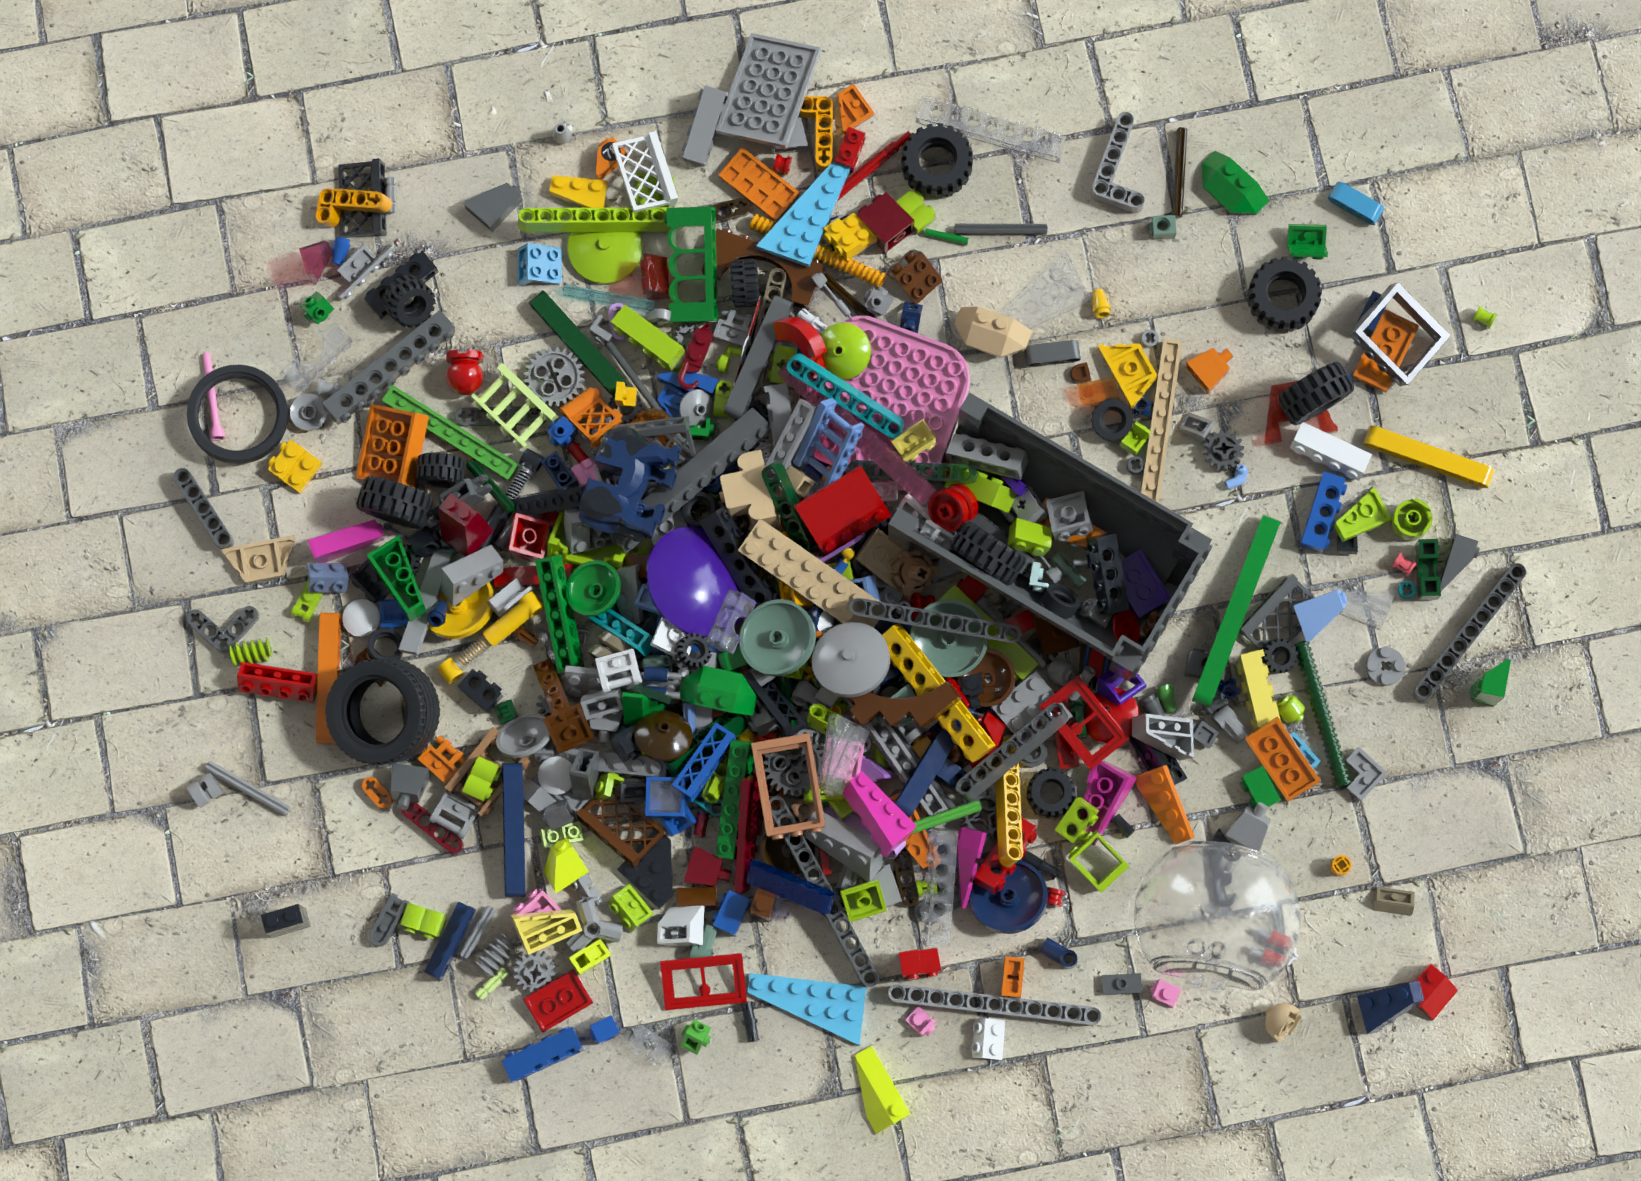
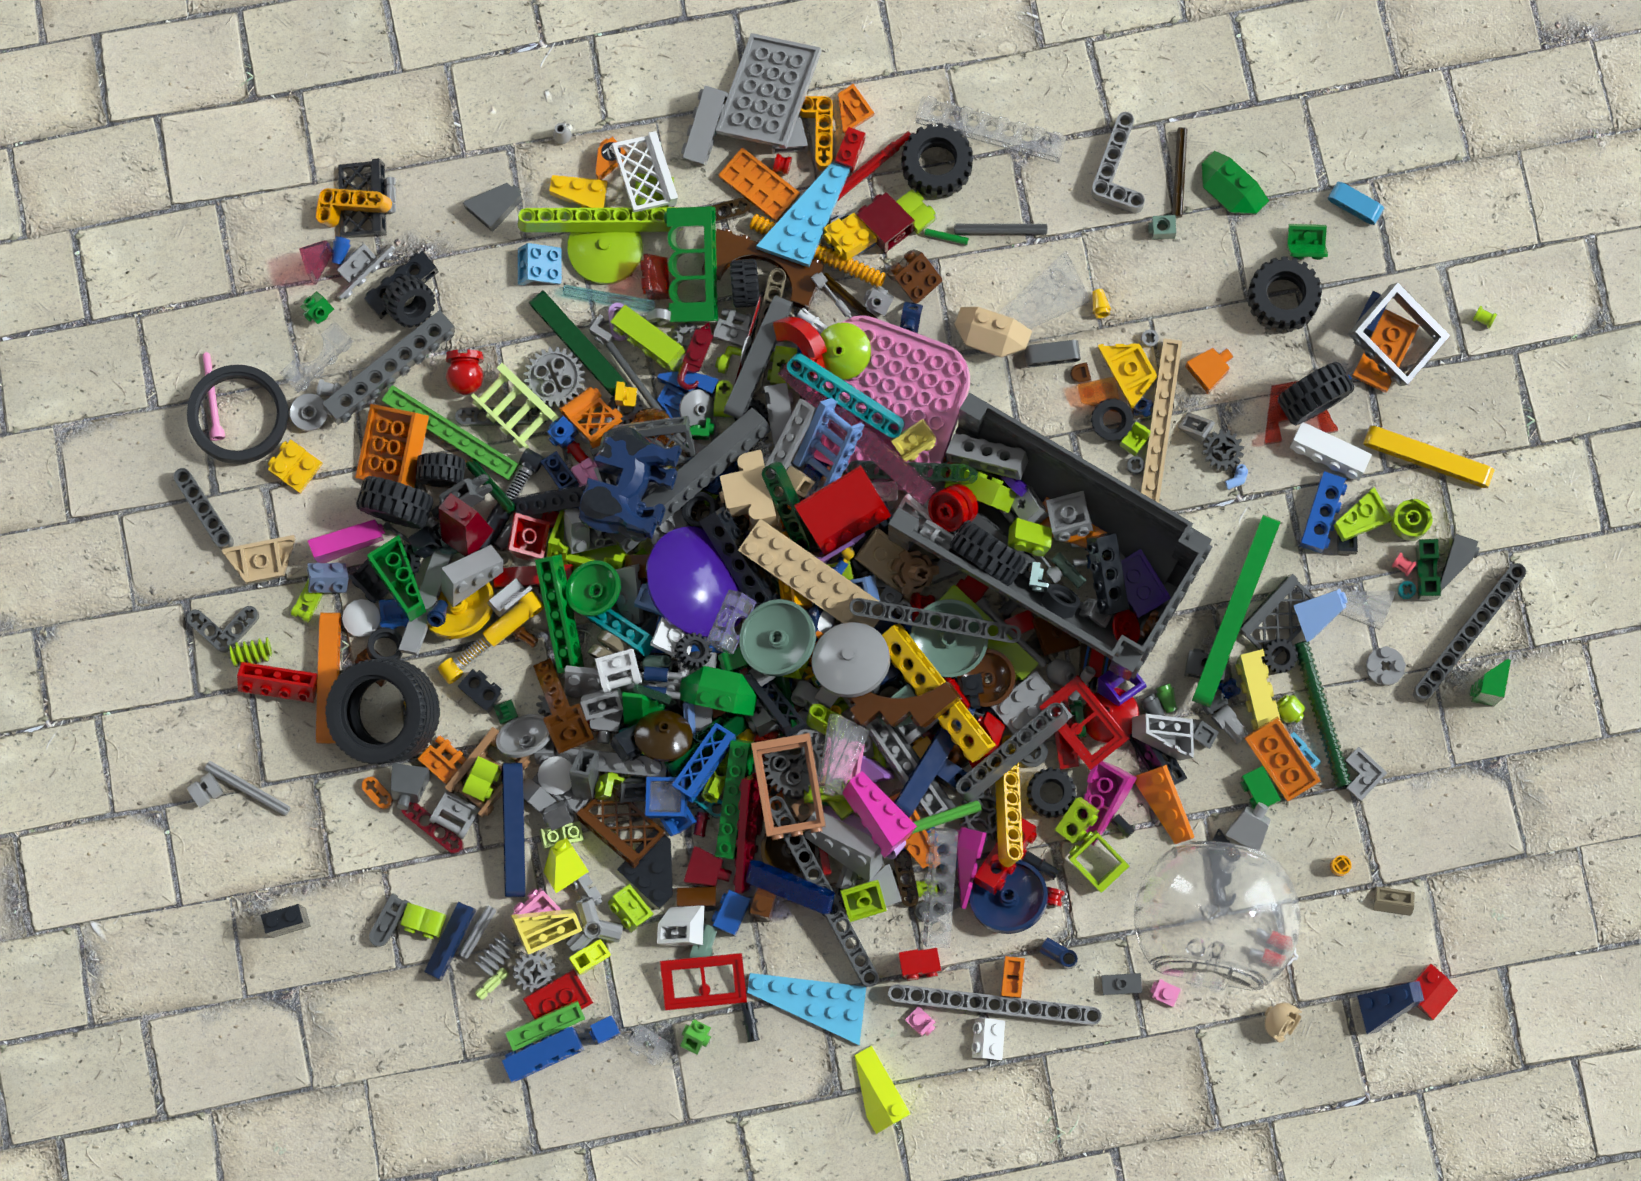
none -> bright green plate [505,1000,585,1051]

